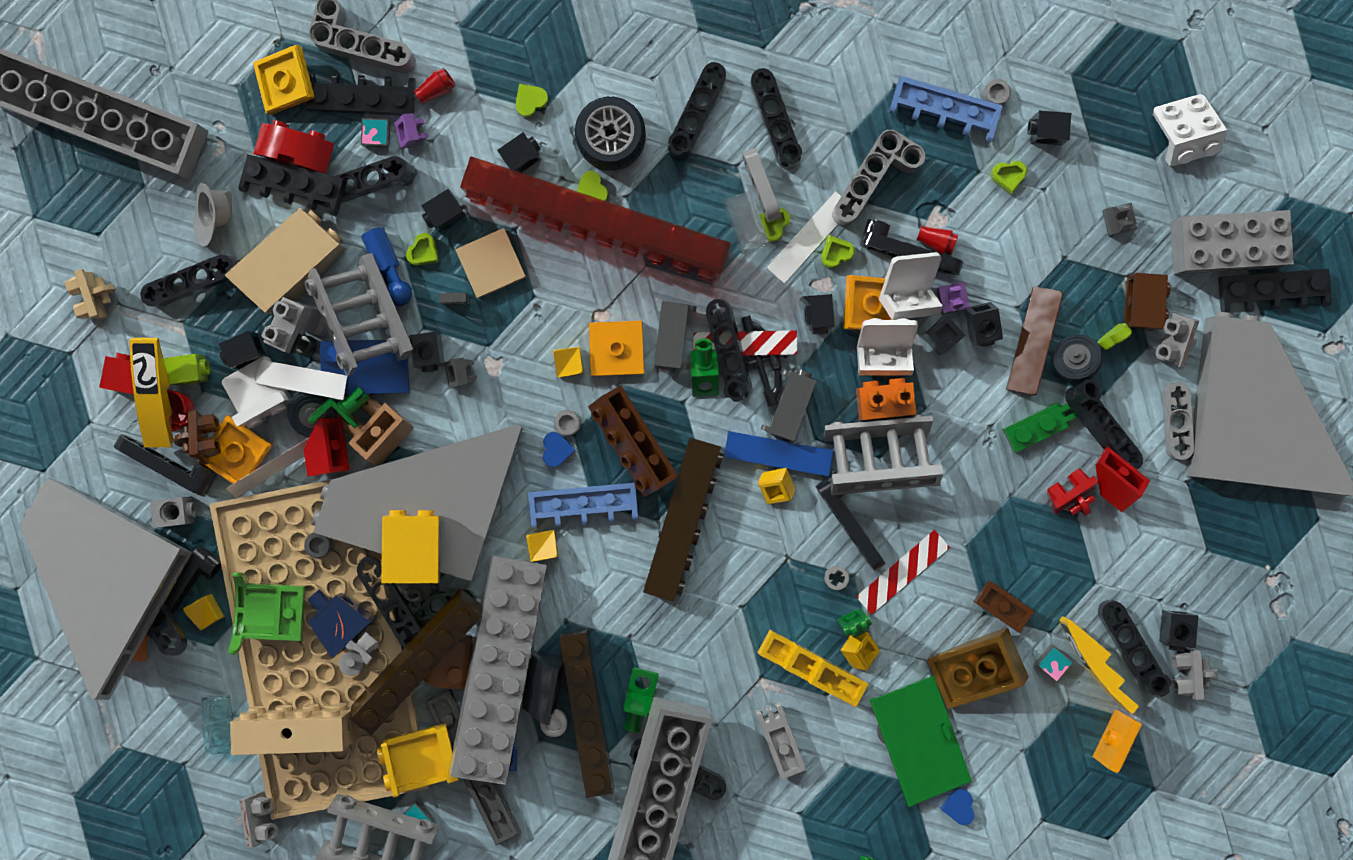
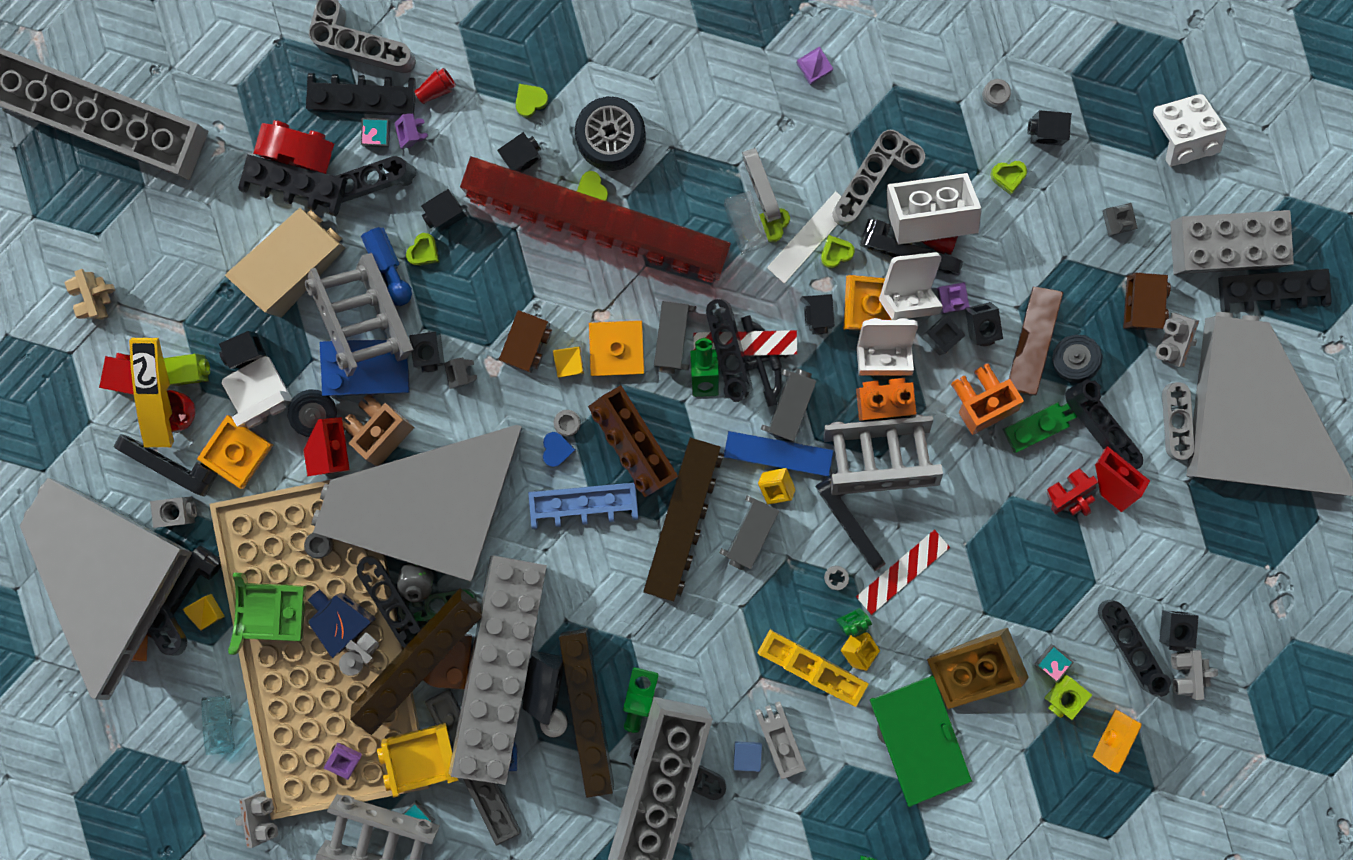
black beam [140,254,241,307] -> none
reddish brown hips [174,410,221,465] -> none
light grey piece [193,183,232,247] -> none
white sticker [226,438,309,498] -> none
tan brick [230,703,356,755] -> none
yellow tile [253,45,315,115] -> none
white sticker [255,360,347,400] -> none
light grey hips [261,297,328,357] -> none
green bracket [308,386,370,429] -> none
yellow panel [381,510,441,583] -> none
dark grey tile [439,292,470,307] -> none
tan tile [455,228,527,299] -> none
yellow slope [526,530,559,562] -> none
black beam [668,62,726,161] -> none
black beam [750,68,802,170] -> none
medium blue hinge [889,76,1003,143] -> none
blue tile [940,788,974,825] -> none
reddish brown plate [973,580,1035,633] -> none
yellow slope [1059,616,1139,714] -> none
lime tile [1097,323,1132,350] -> none
none -> medium lavender tile [324,742,362,780]
none -> reddish brown brick [499,310,552,373]
none -> dark grey brick [719,495,779,570]
none -> medium blue tile [733,741,762,772]
none -> medium lavender tile [796,46,833,85]
none -> white brick [887,173,981,245]
none -> orange brick [951,364,1024,435]
none -> lime brick [1044,674,1092,720]

